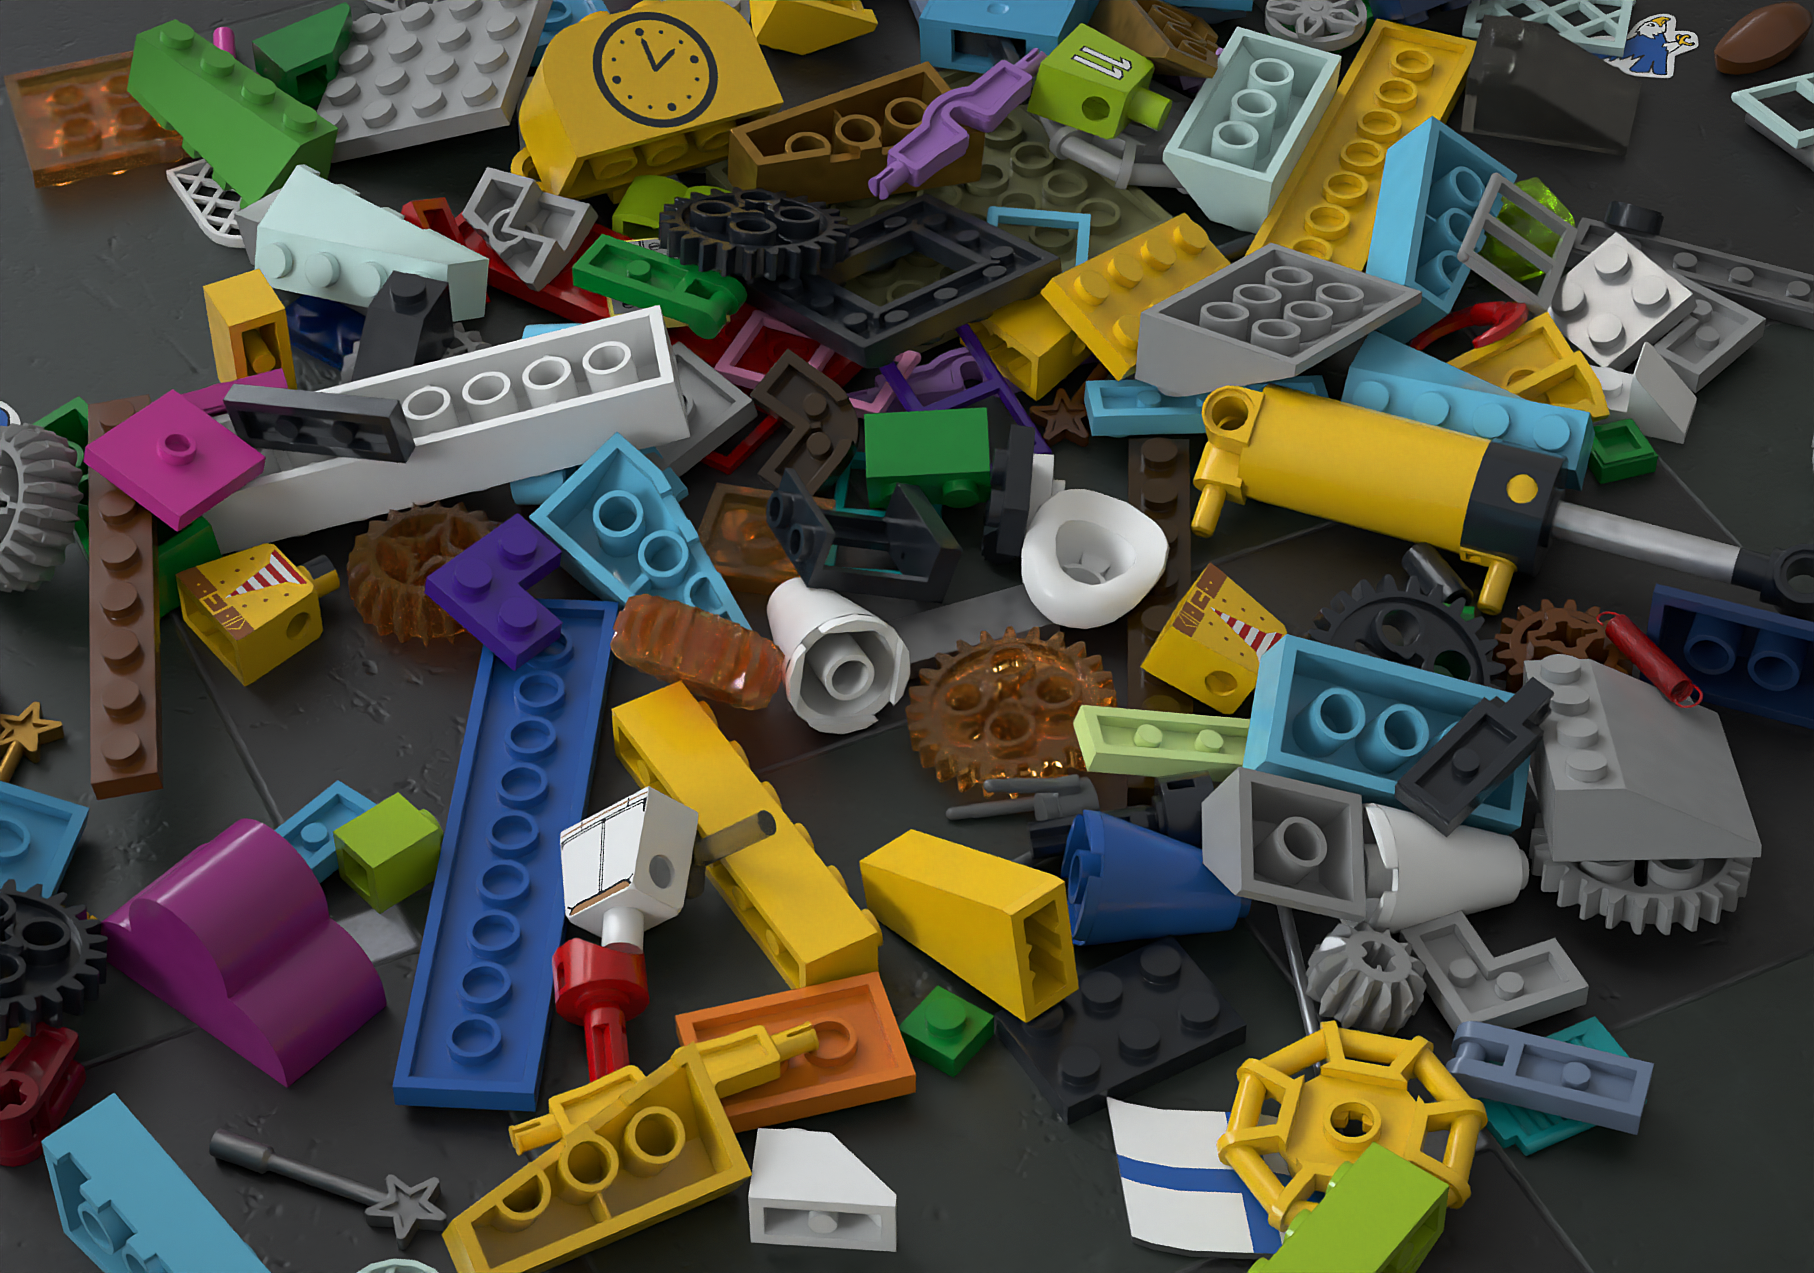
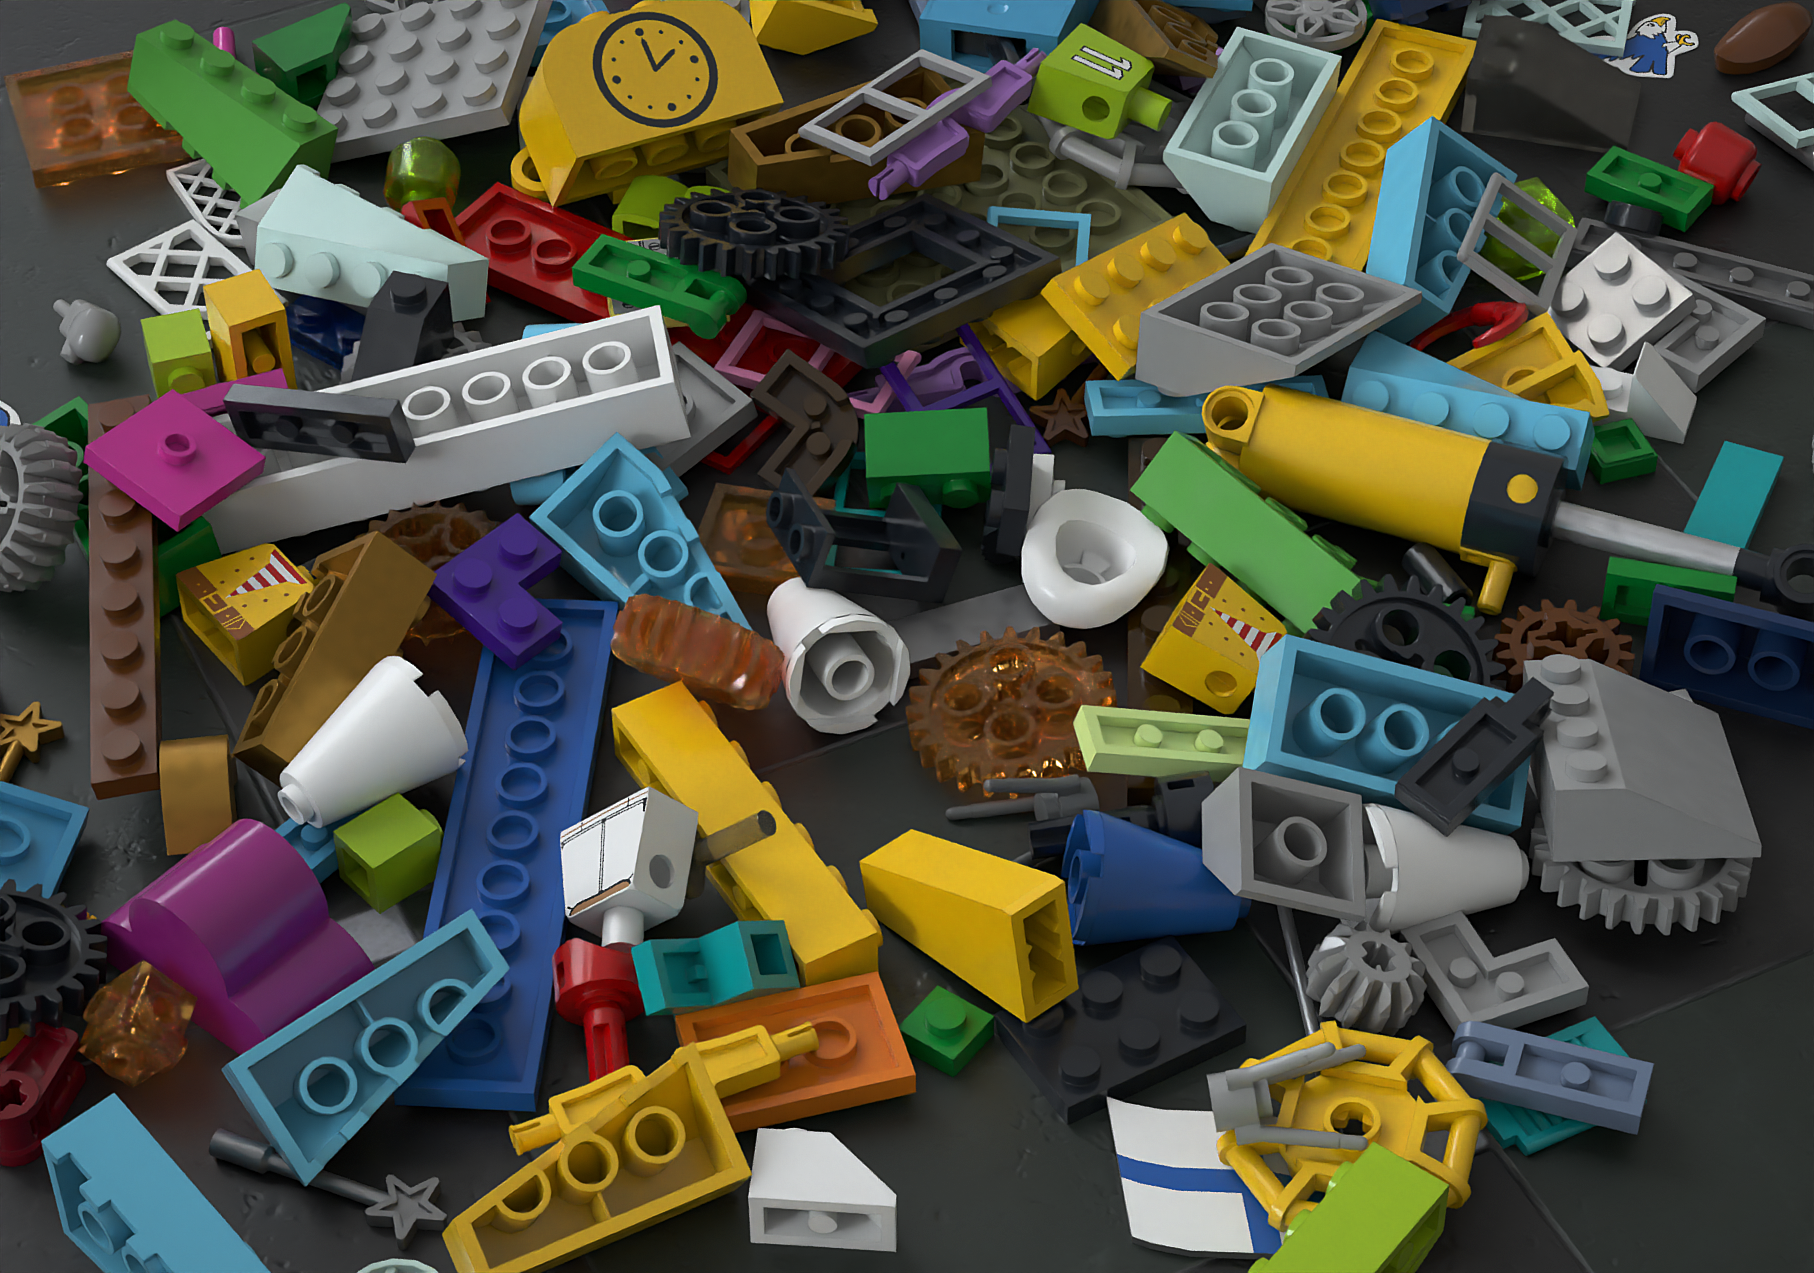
light grey slope [462,167,598,292] -> none
red piece [1596,611,1703,708] -> none
none -> light grey piece [53,299,121,365]
none -> clear orange brick [77,960,198,1088]
none -> white window [107,219,289,349]
none -> lime brick [140,308,217,399]
none -> pearl gold brick [159,734,238,855]
none -> medium azure wedge [221,908,510,1187]
none -> pearl gold wedge [232,530,437,789]
none -> white cone [278,656,468,828]
none -> clear neon green head [383,137,461,213]
none -> teal brick [631,920,800,1020]
none -> light grey window [798,49,992,166]
none -> bright green wedge [1130,430,1378,638]
none -> light grey plant [1207,1042,1368,1151]
none -> green plate [1584,146,1714,232]
none -> green plate [1599,556,1737,626]
none -> red head [1673,122,1762,205]
none -> teal tile [1683,441,1784,549]

